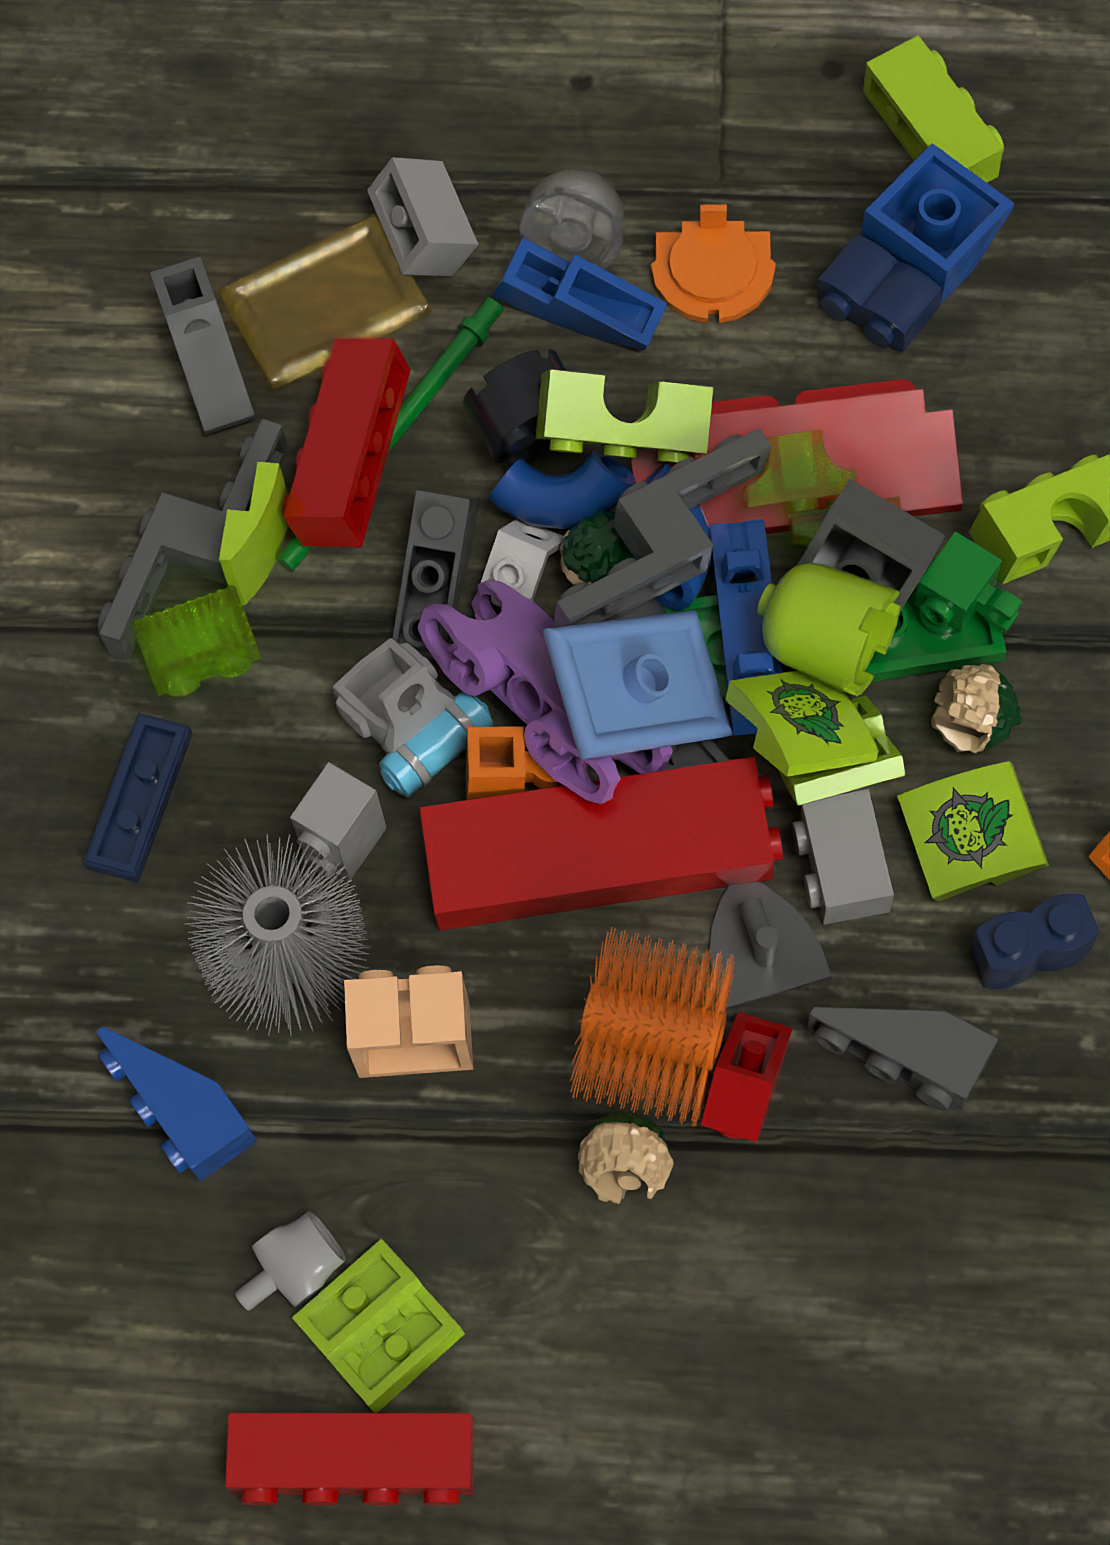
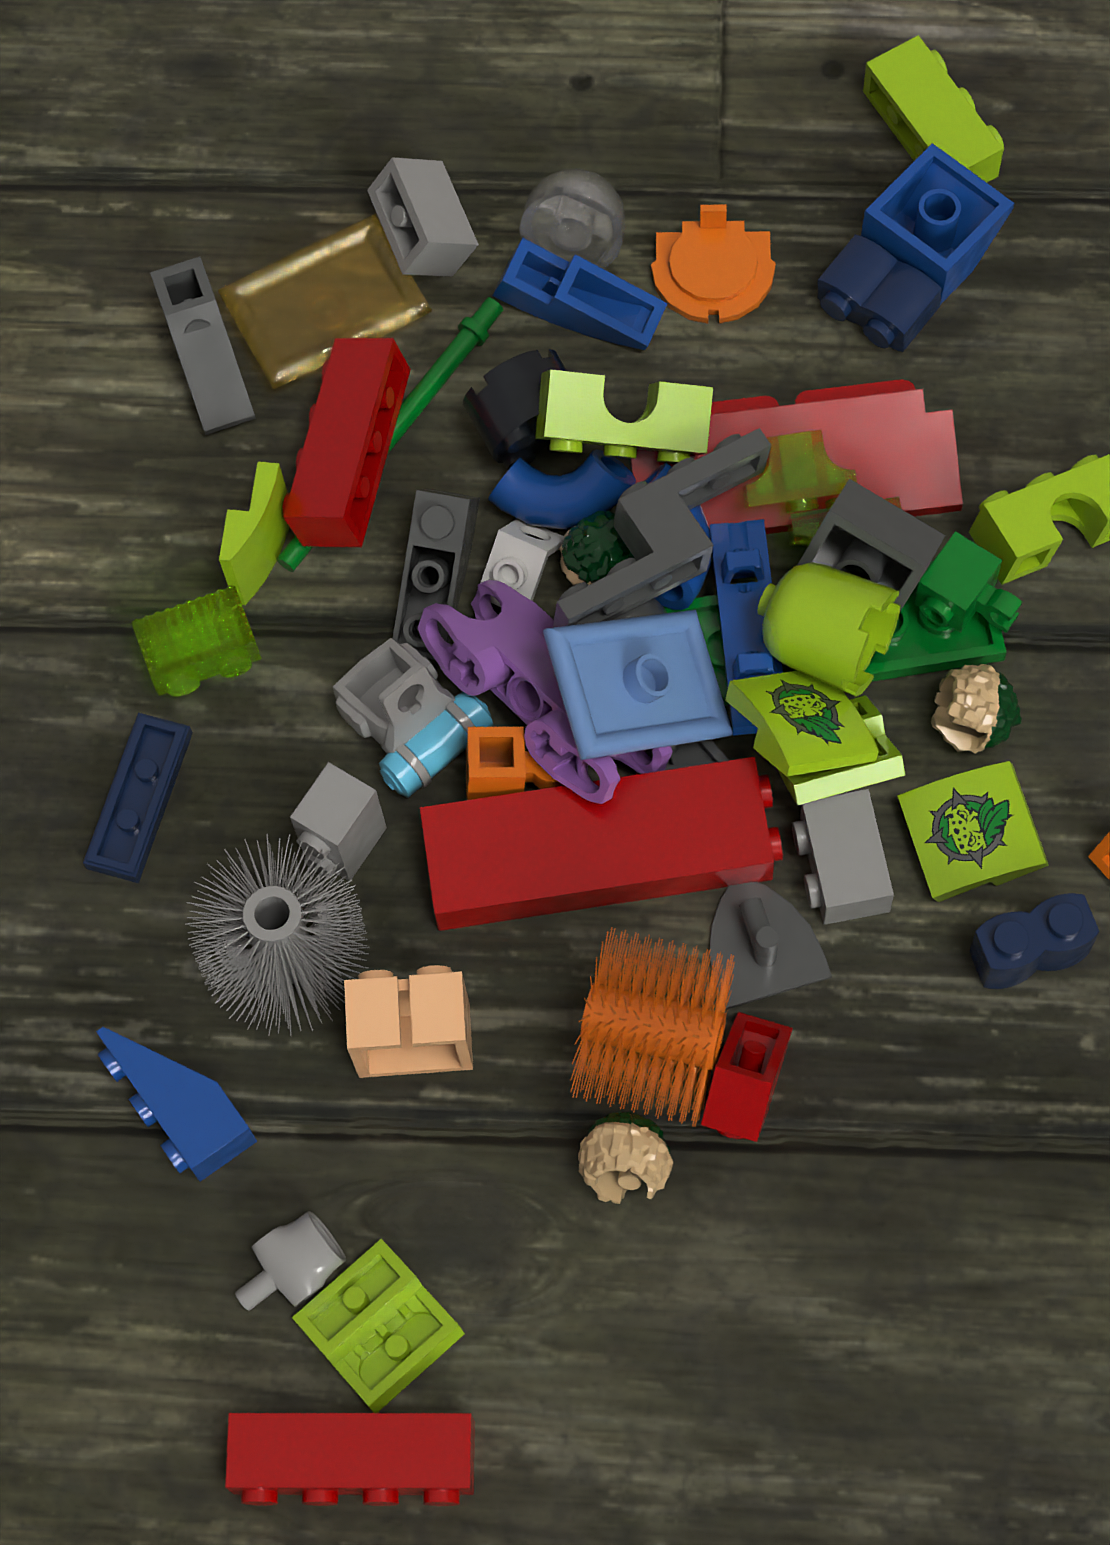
dark grey bracket [98,419,288,661] -> none
dark grey slope [807,1007,998,1113] -> none

